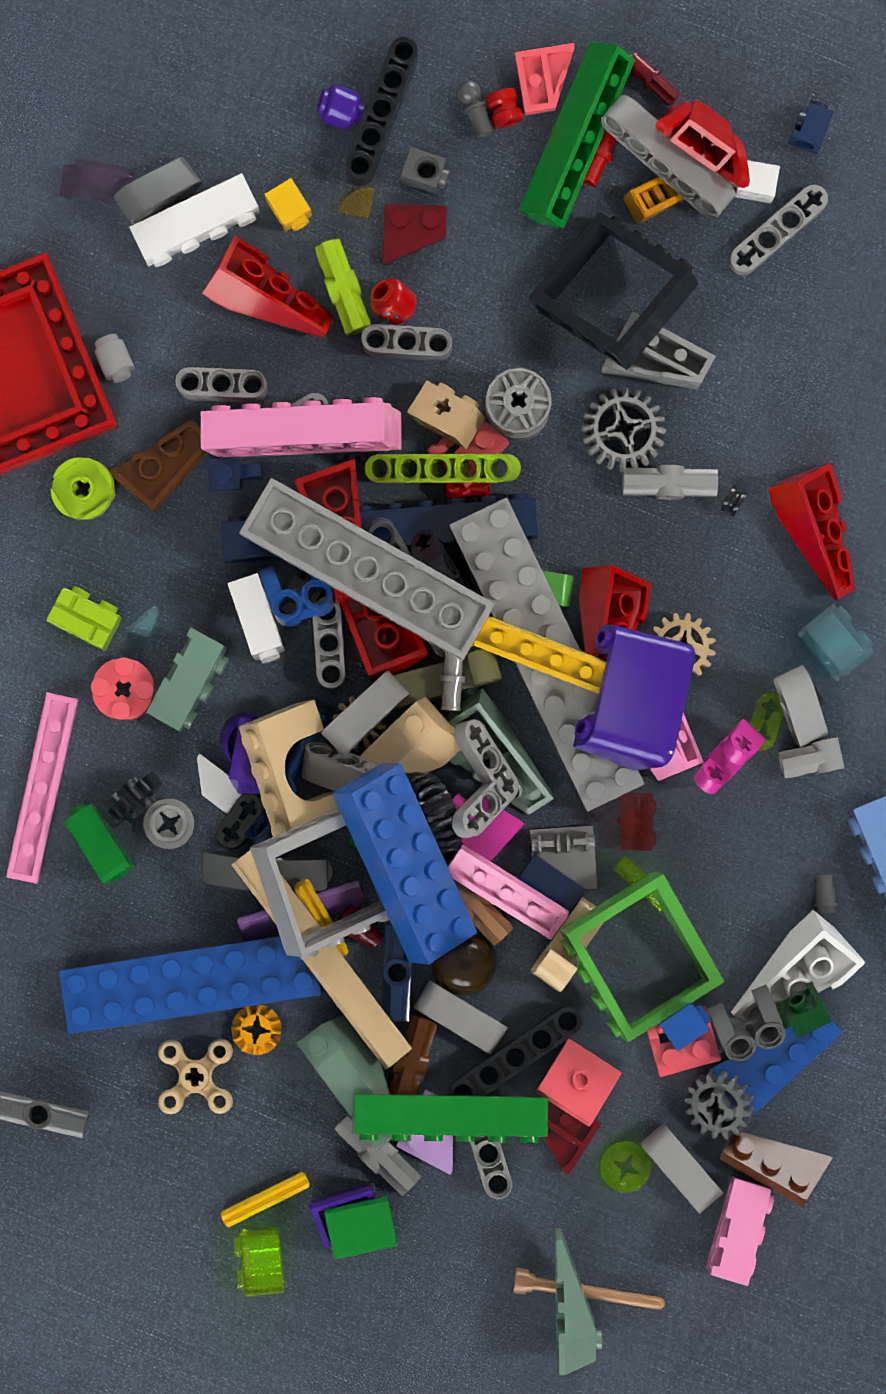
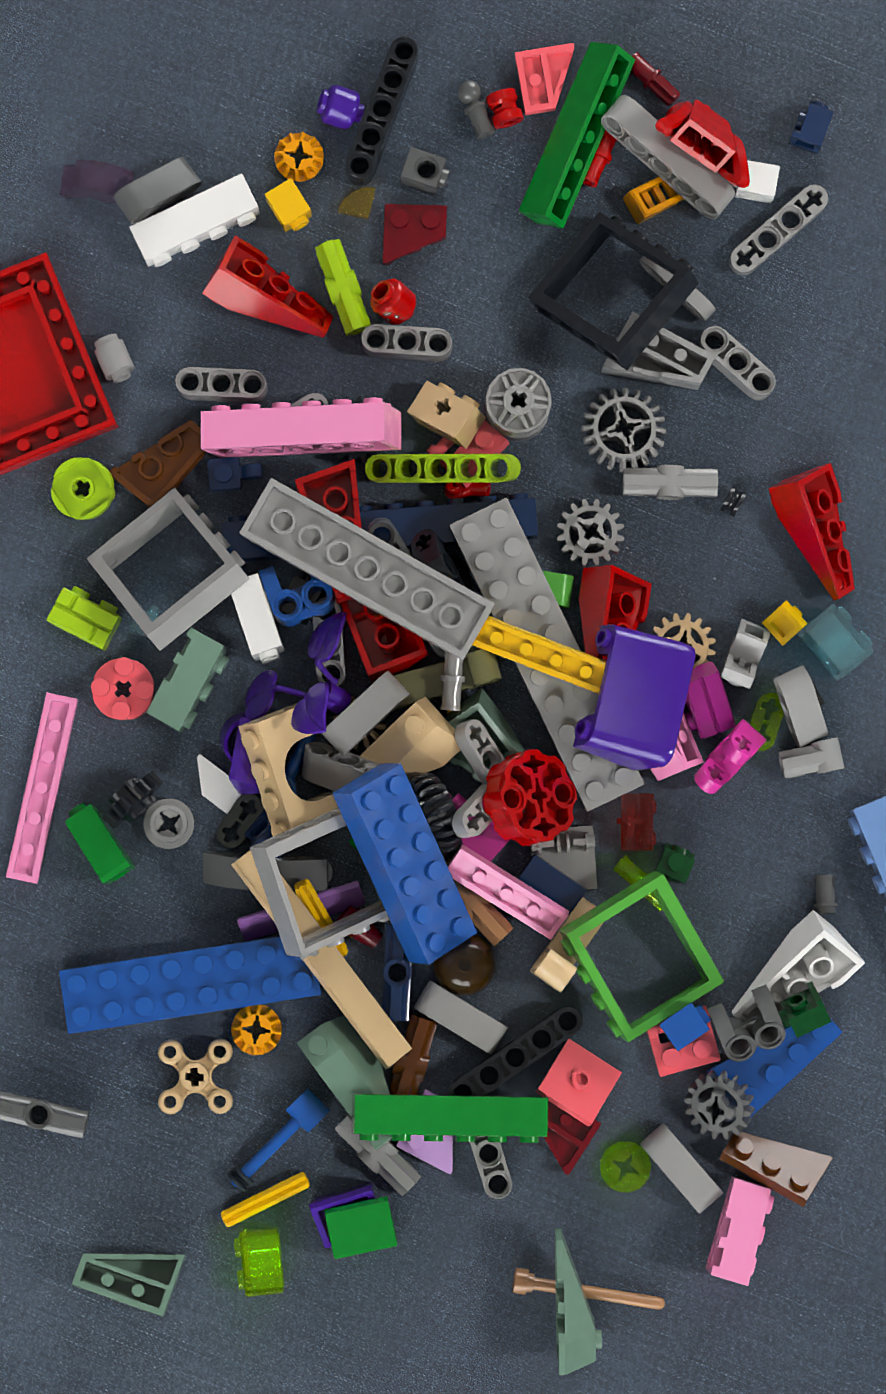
none -> sand green wedge [72,1254,186,1318]
none -> light grey window [86,488,249,651]
none -> blue piece [227,1088,330,1192]
none -> dark purple plant [244,612,351,734]
none -> light orange gear [274,131,324,182]
none -> red connector [483,749,577,846]
none -> light grey gear [556,499,624,567]
none -> light grey beam [639,256,716,322]
none -> dark green brick [654,843,695,884]
none -> magenta brick [684,661,736,739]
none -> light grey beam [698,326,776,401]
none -> light grey brick [720,619,770,689]
none -> yellow tile [762,600,808,646]

